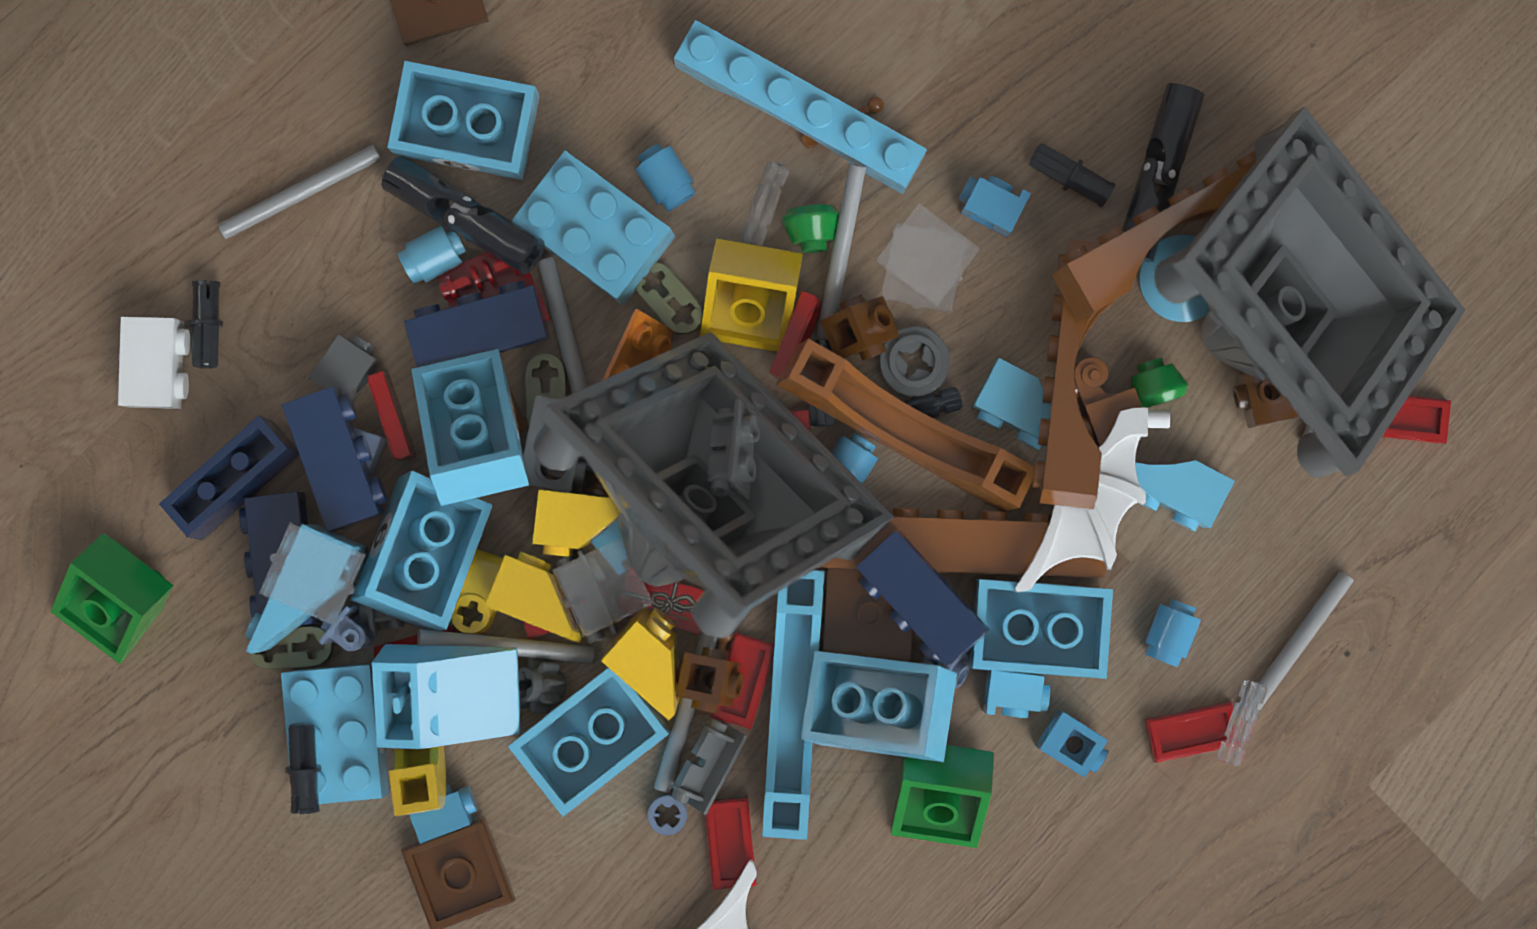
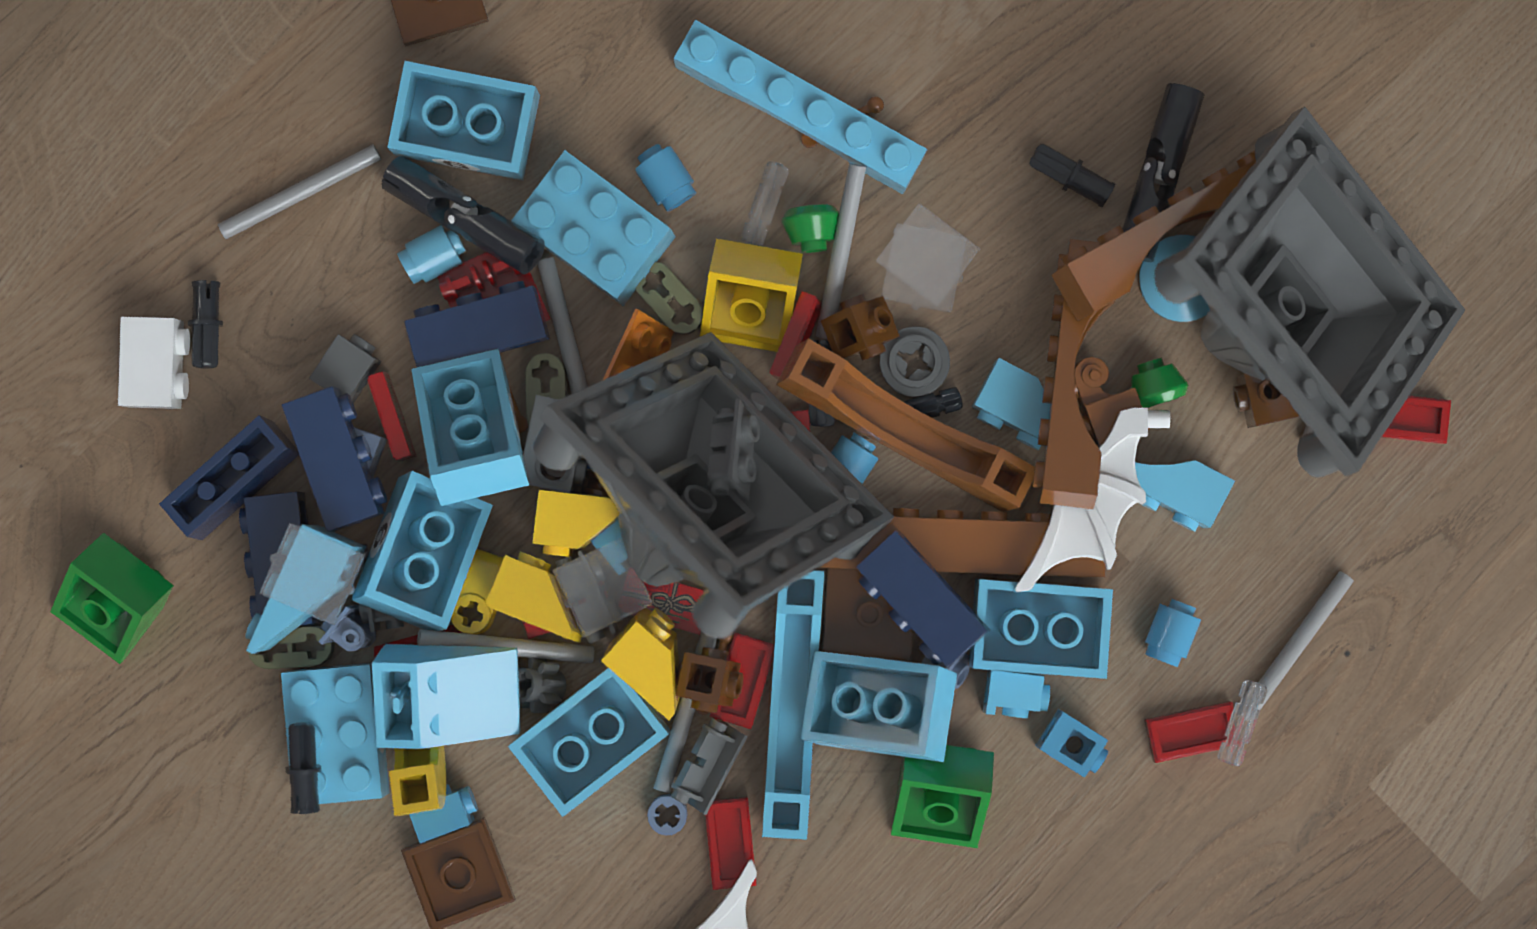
dark azure brick [958,176,1031,238] -> none

